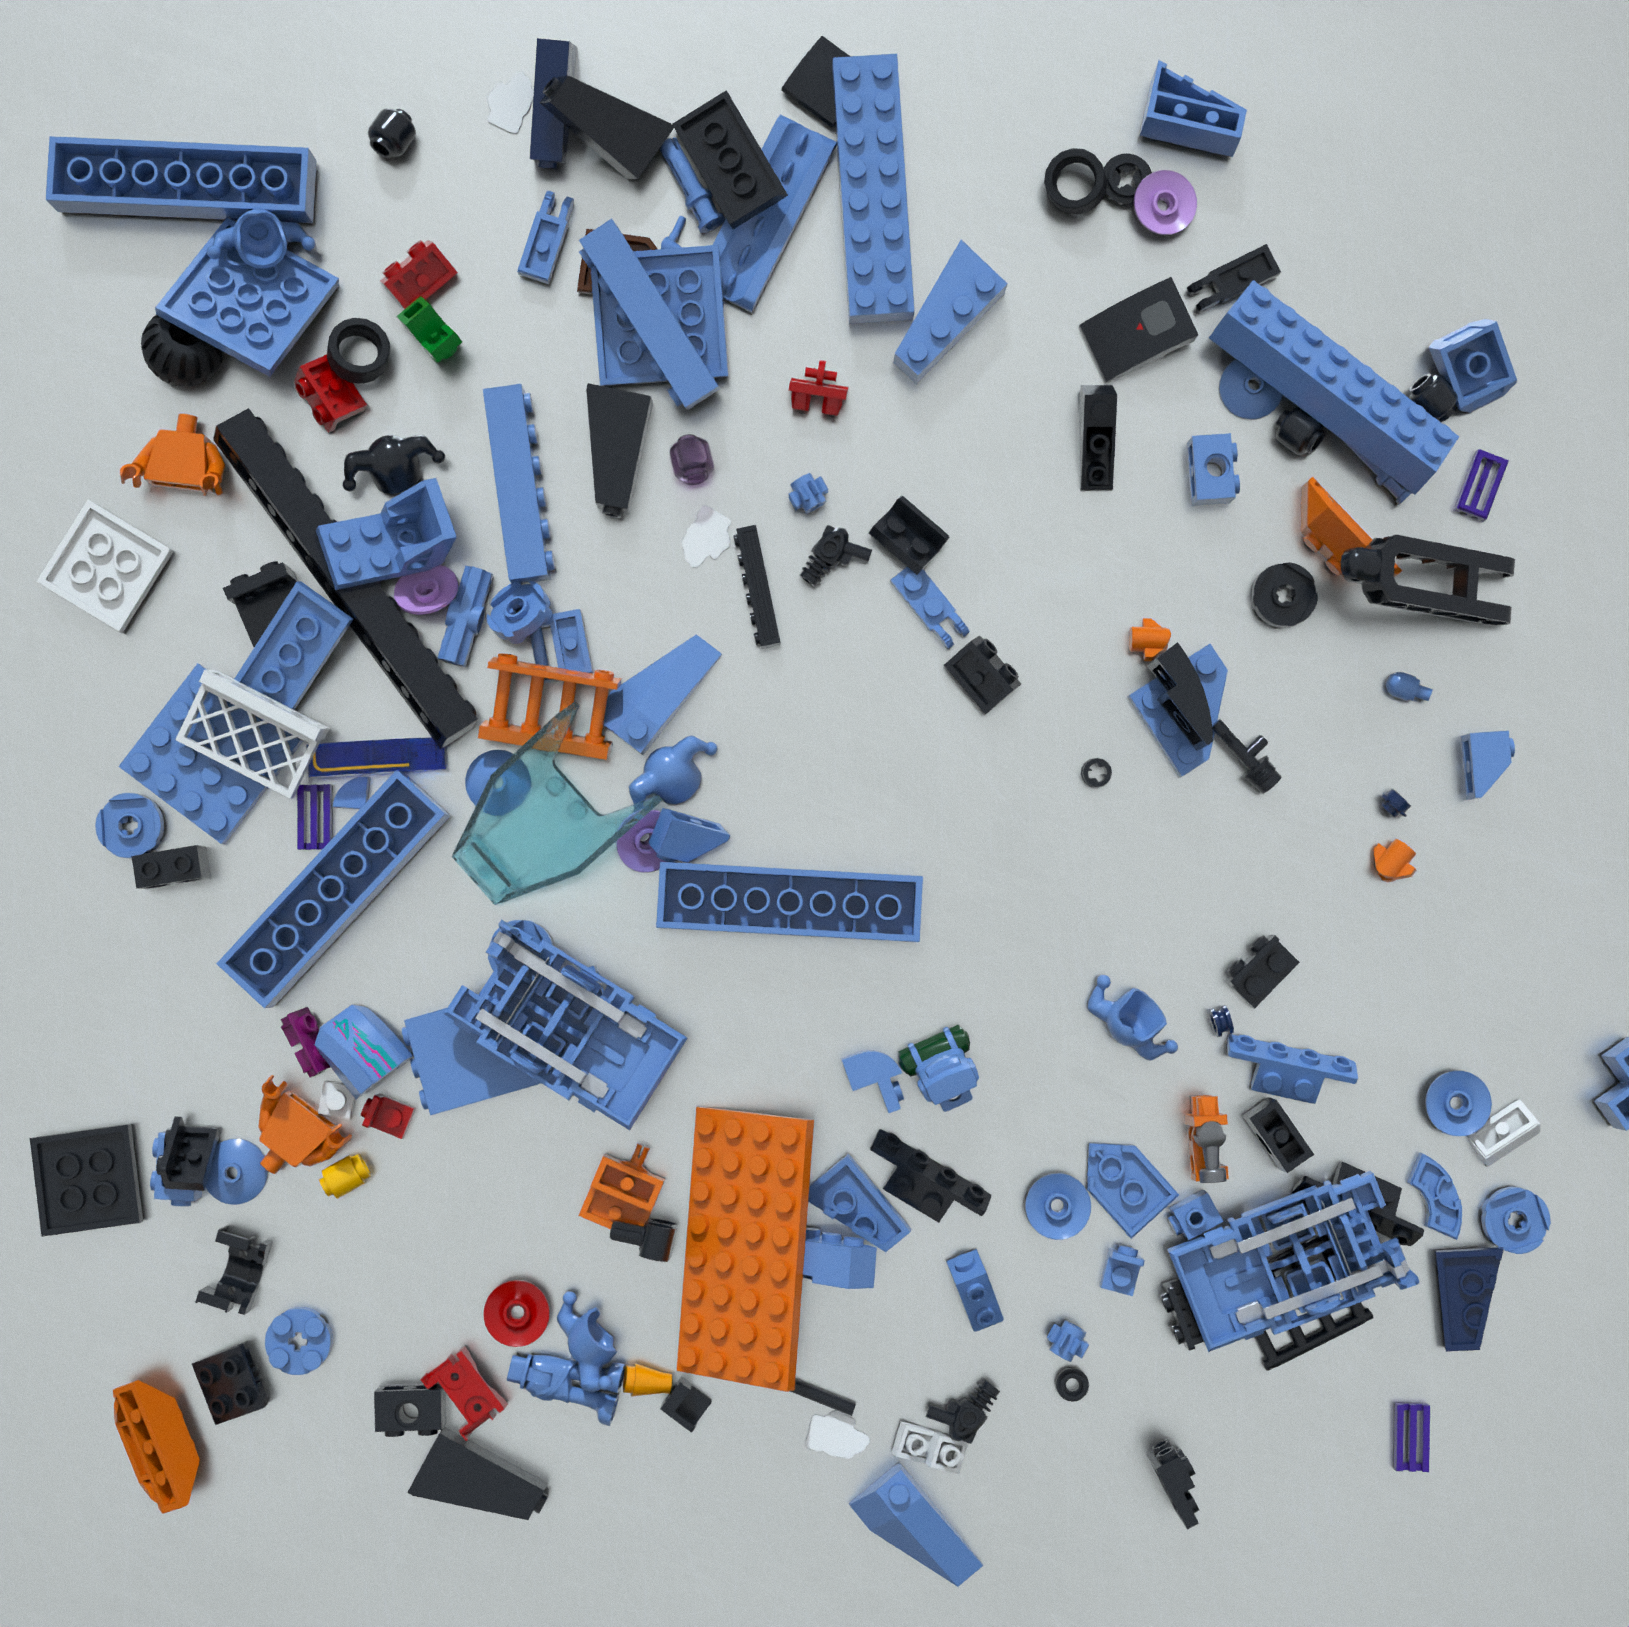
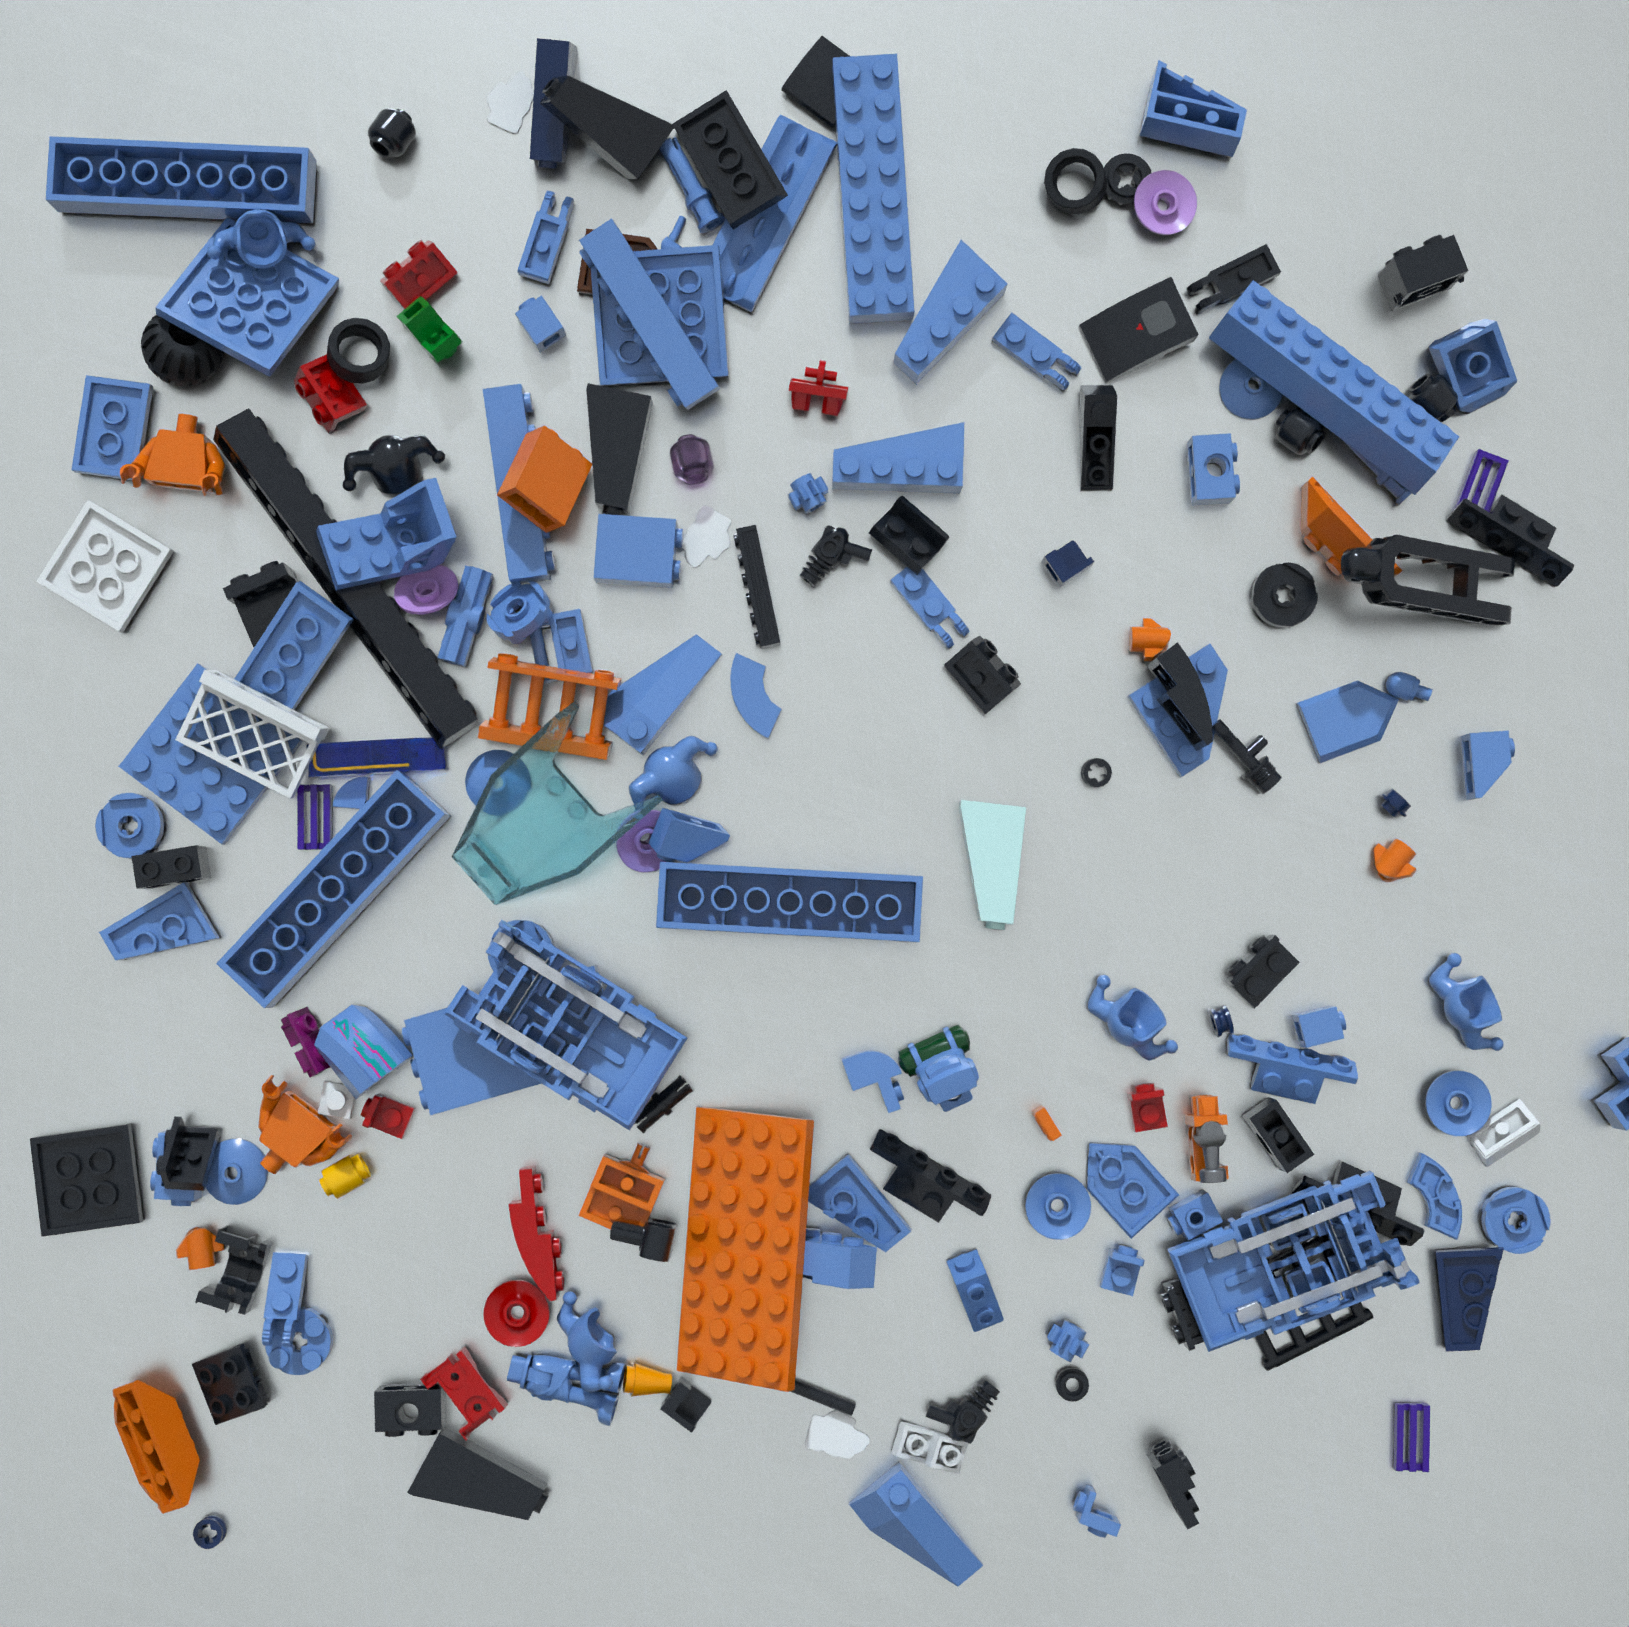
none -> medium blue plate [71,375,153,480]
none -> medium blue wing [99,882,219,961]
none -> orange piece [176,1227,224,1270]
none -> dark blue bush [193,1515,227,1549]
none -> medium blue hinge [262,1252,308,1347]
none -> orange brick [497,426,592,533]
none -> red slope [508,1166,564,1301]
none -> medium blue brick [515,295,566,353]
none -> medium blue brick [594,514,683,588]
none -> black pin [634,1075,694,1133]
none -> medium blue tile [730,653,782,739]
none -> medium blue wedge [832,422,965,494]
none -> light aqua slope [959,800,1026,930]
none -> medium blue hinge [992,312,1082,390]
none -> orange tile [1031,1105,1062,1141]
none -> dark blue panel [1041,540,1094,588]
none -> medium blue bracket [1073,1485,1121,1538]
none -> red bracket [1127,1083,1168,1132]
none -> medium blue brick [1292,1006,1346,1048]
none -> medium blue tile [1296,680,1399,763]
none -> black brick [1378,235,1469,311]
none -> medium blue piece [1429,953,1504,1051]
none -> black bracket [1448,494,1574,587]

